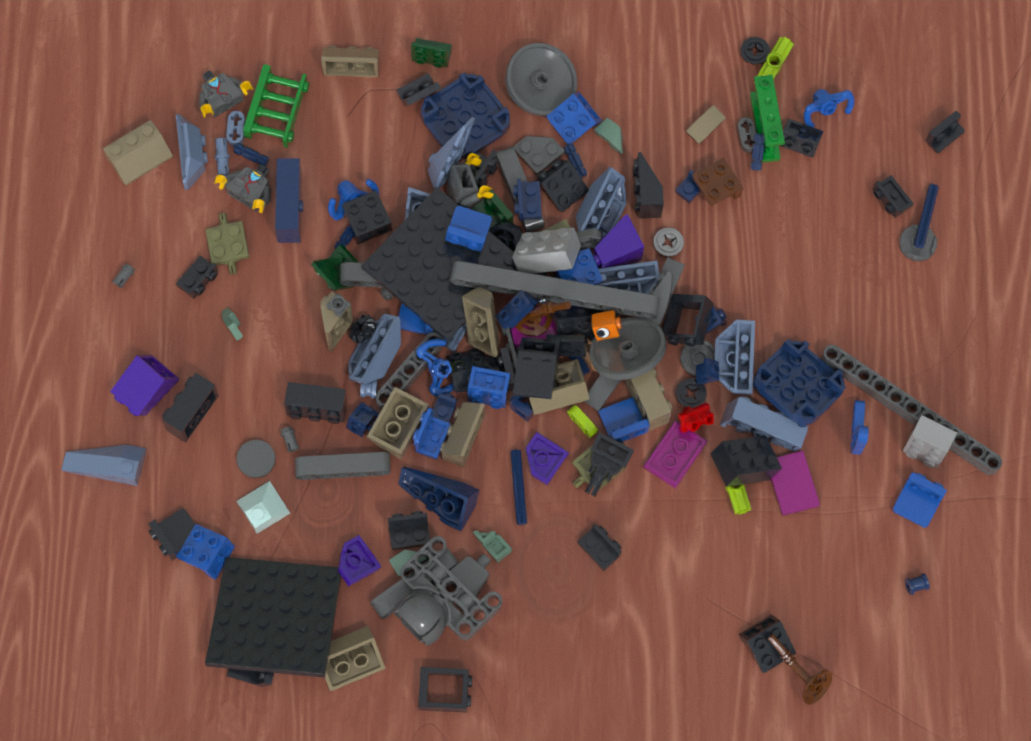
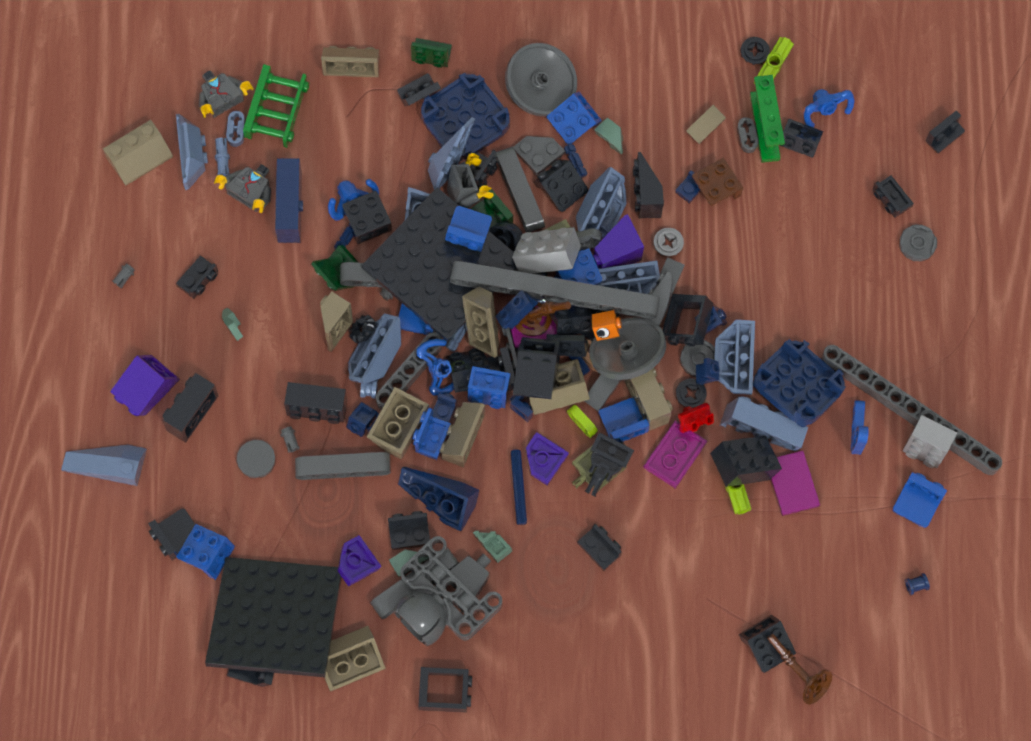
olive plate [205,213,250,275] -> none
dark blue axle [234,143,269,166] -> none
light aqua slope [236,481,290,534] -> none
dark grey plate [327,294,350,317] -> none
dark blue bracket [513,179,542,220] -> none
dark blue axle [751,134,765,171] -> none
dark blue axle [914,183,939,249] -> none

